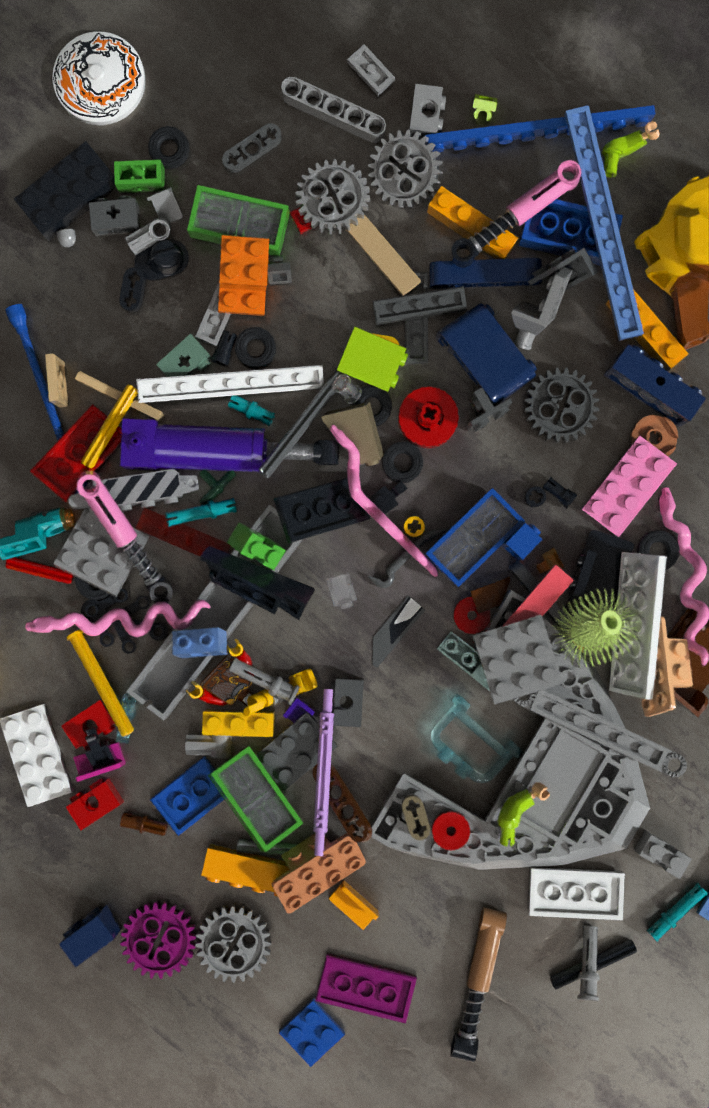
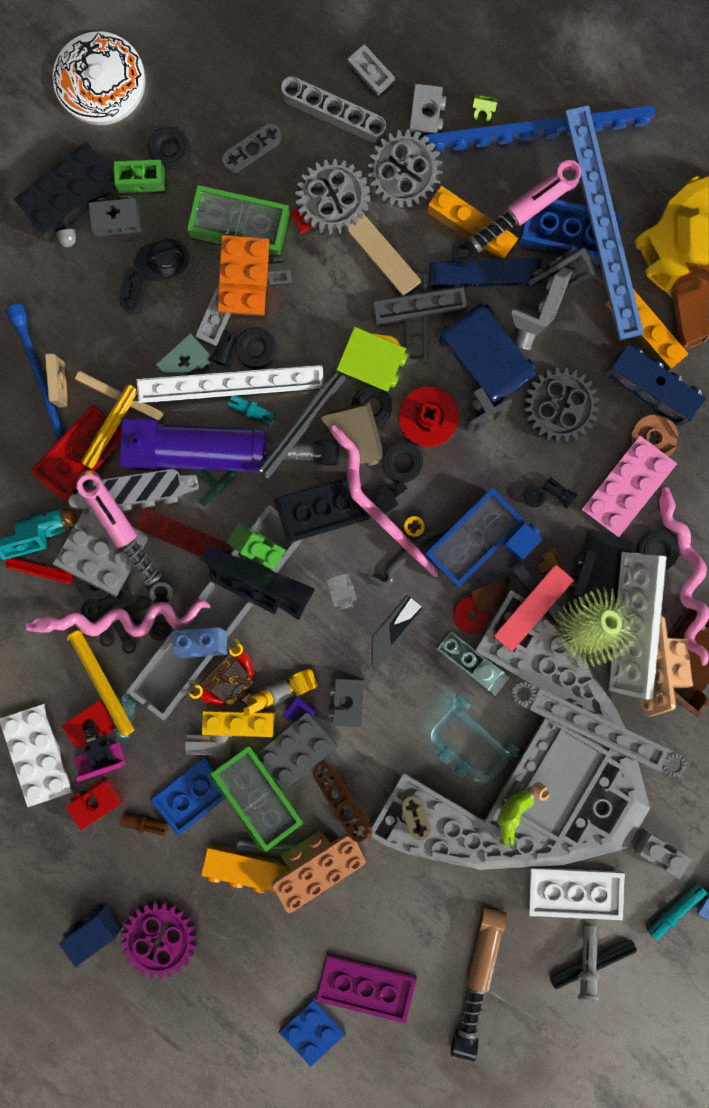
light grey piece [125,217,171,255] -> none
light grey bracket [147,188,183,225] -> none
teal pin [165,498,237,527] -> none
light grey gear [195,904,272,983] -> none
light grey pin [229,658,300,705] -> none
lavender axle [313,689,334,856] -> none
light orange panel [328,880,379,930] -> none
clear bush [332,374,362,404] -> none
red piece [432,811,470,850] -> none
light grey plate [473,615,564,705] -> none
lime arm [602,121,660,178] -> none

